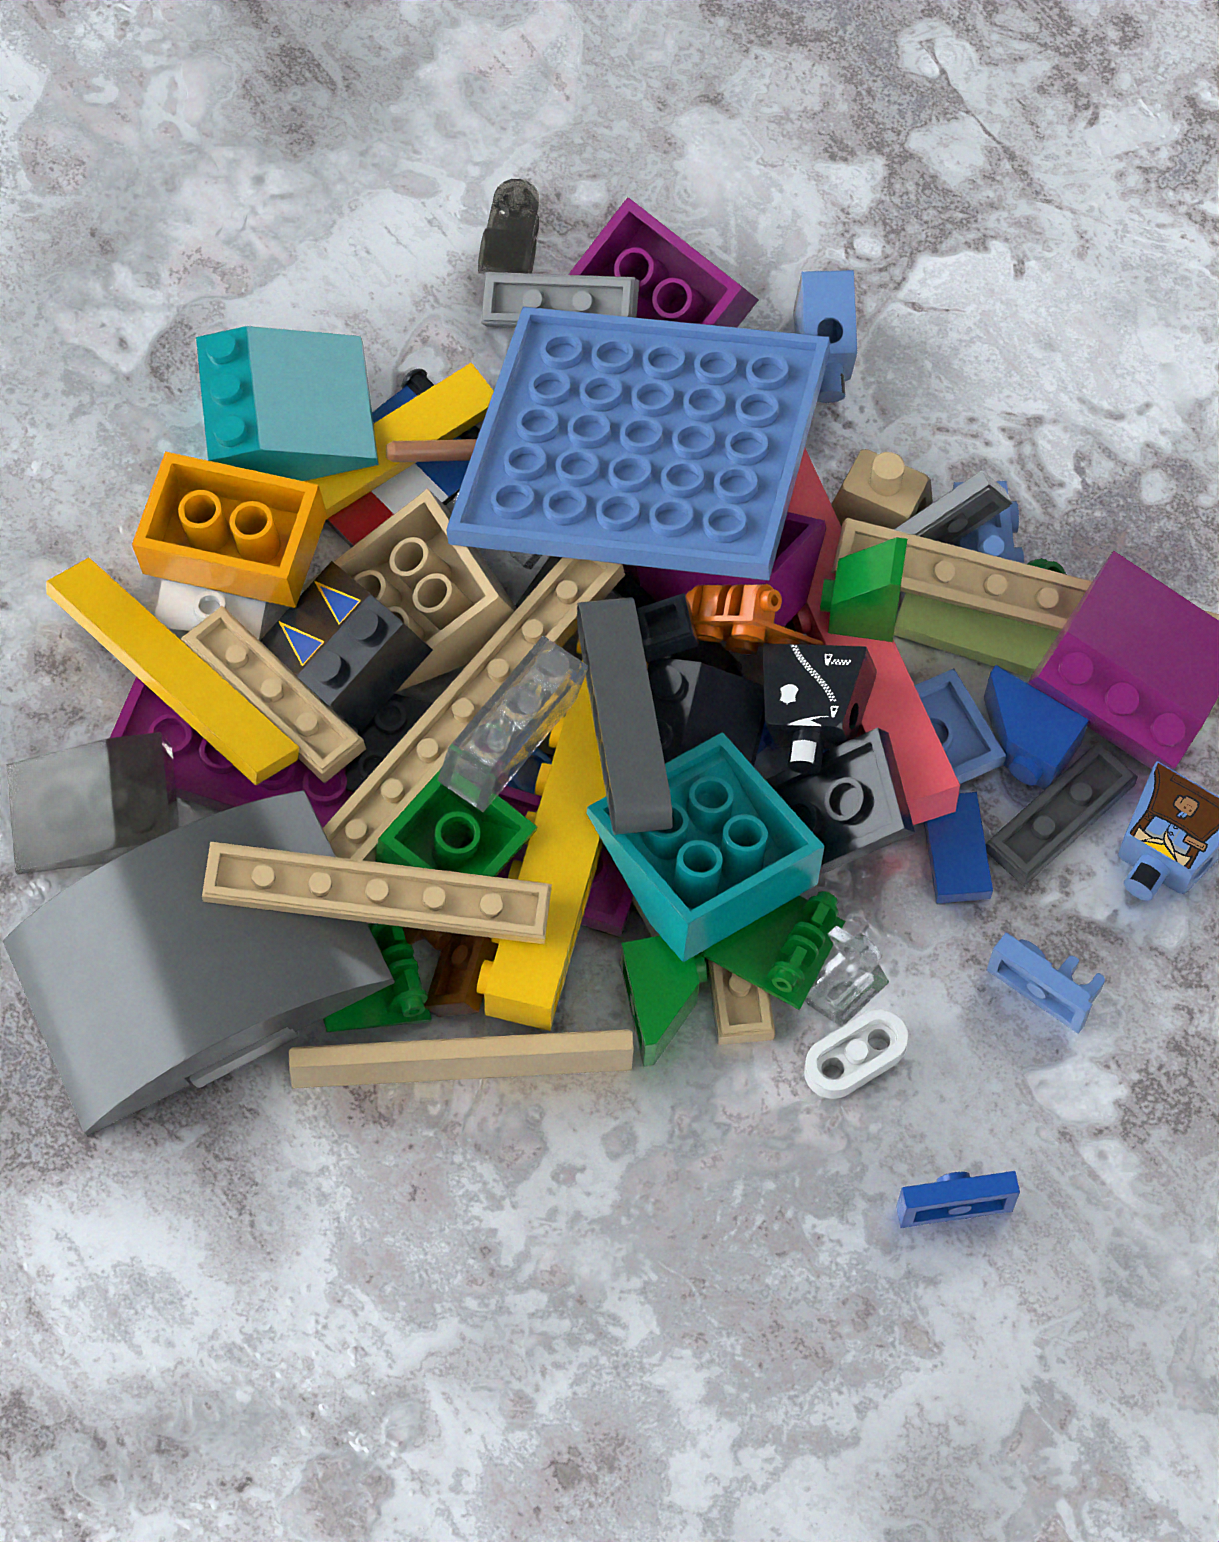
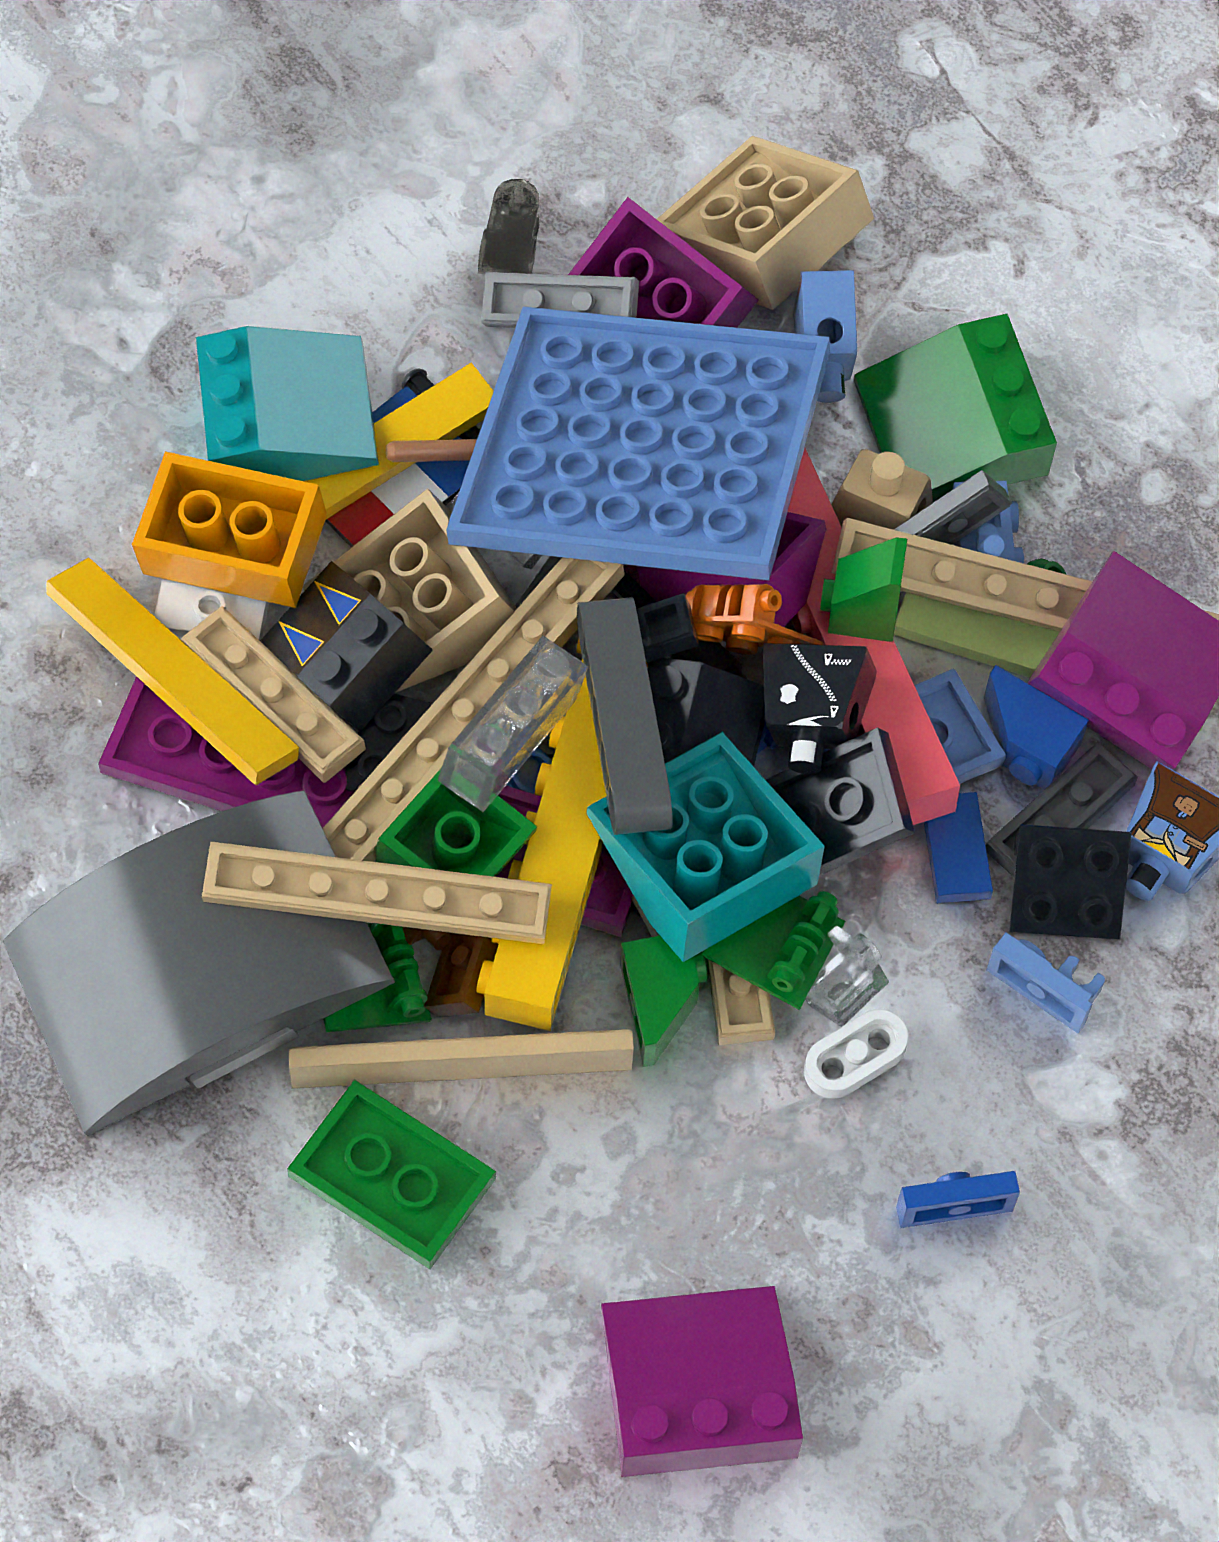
clear smoke slope [6,732,180,874] -> none
none -> green plate [287,1079,496,1269]
none -> magenta slope [601,1286,803,1477]
none -> tan slope [657,136,875,310]
none -> green slope [853,313,1057,502]
none -> black hinge [1009,824,1132,940]

